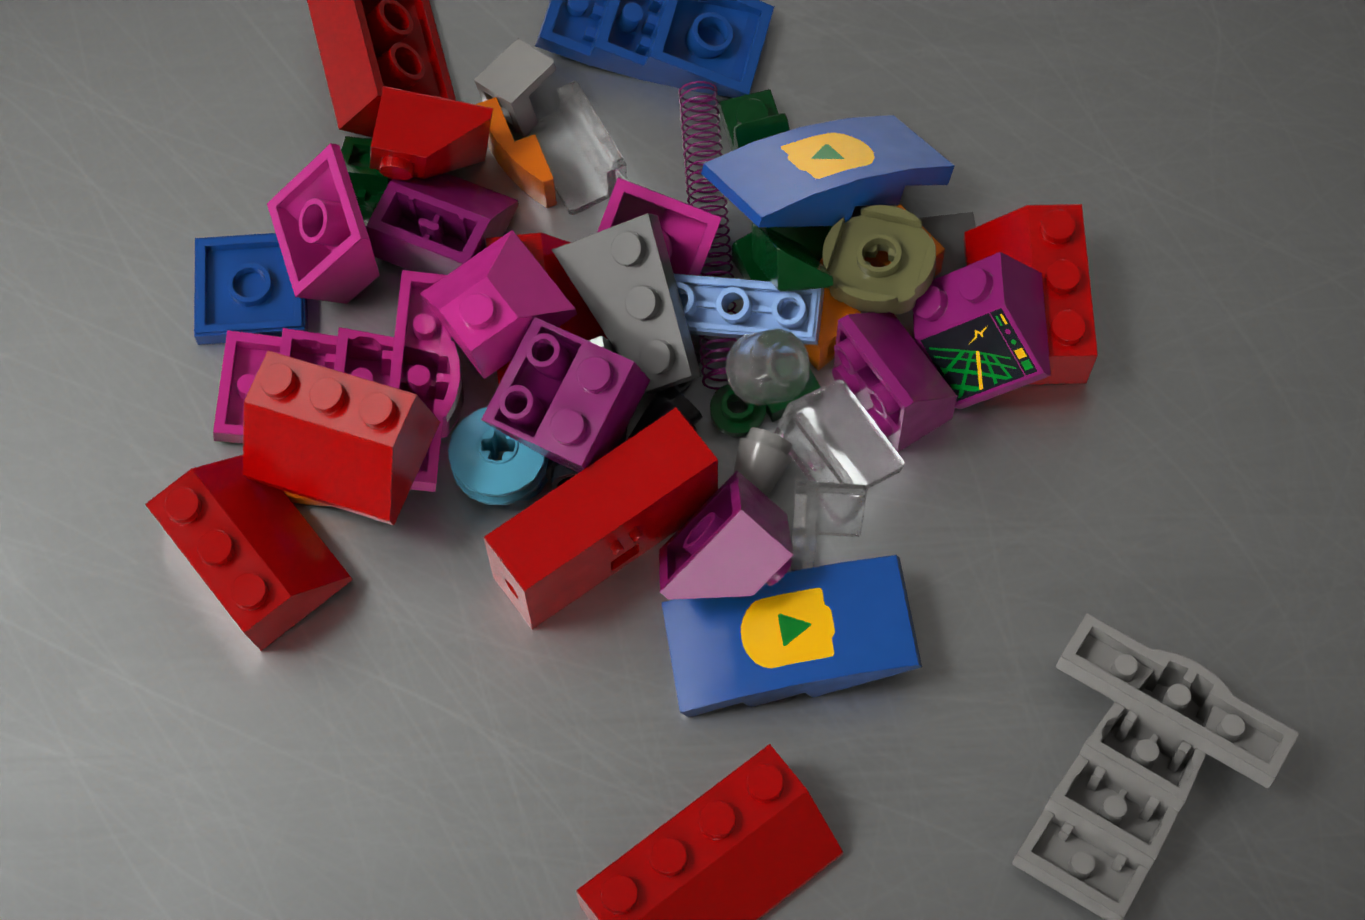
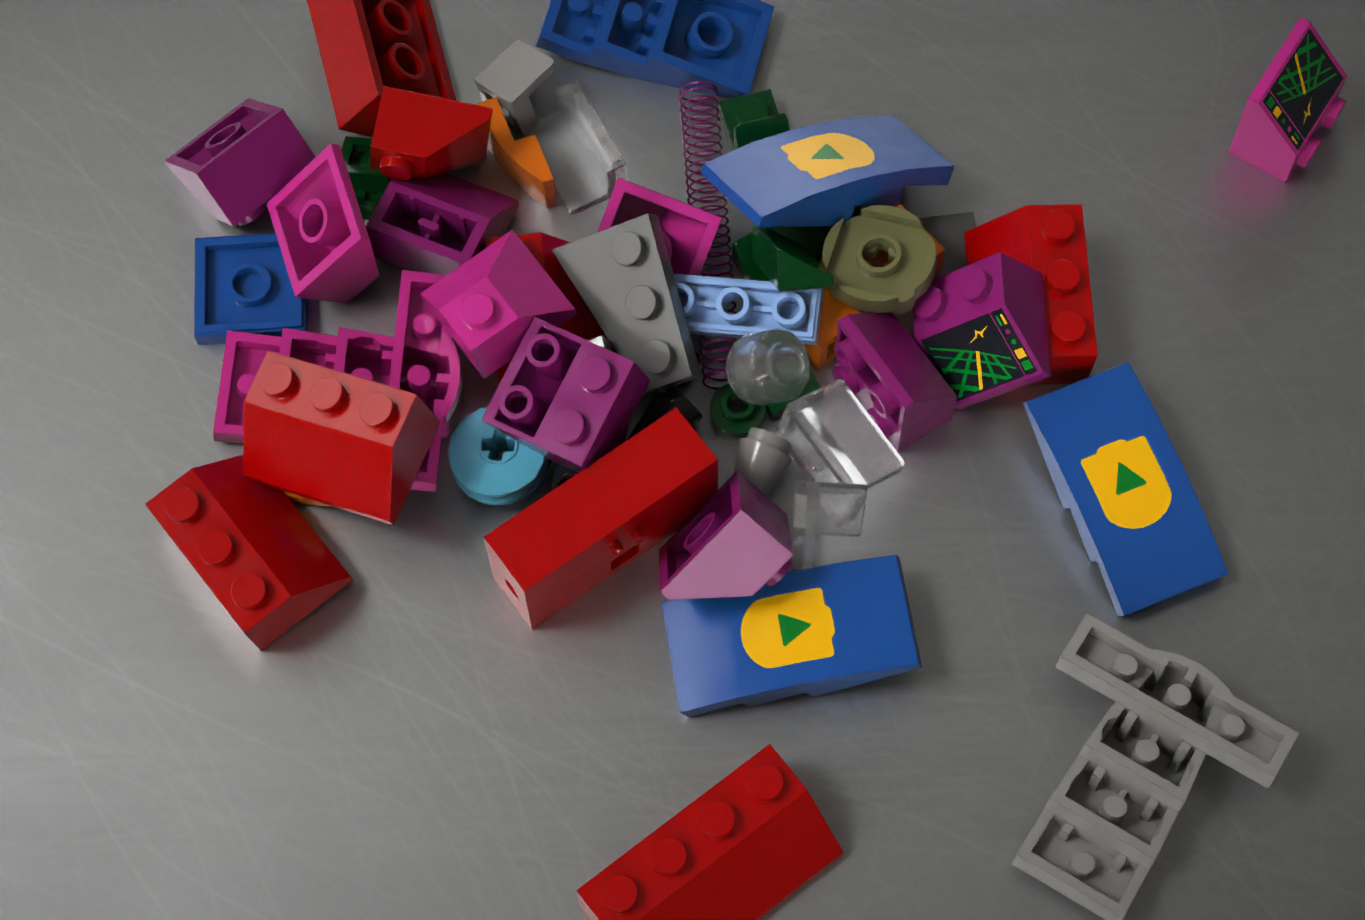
none -> magenta slope [164,98,315,227]
none -> blue slope [1023,362,1229,616]
none -> slope [1228,17,1347,183]

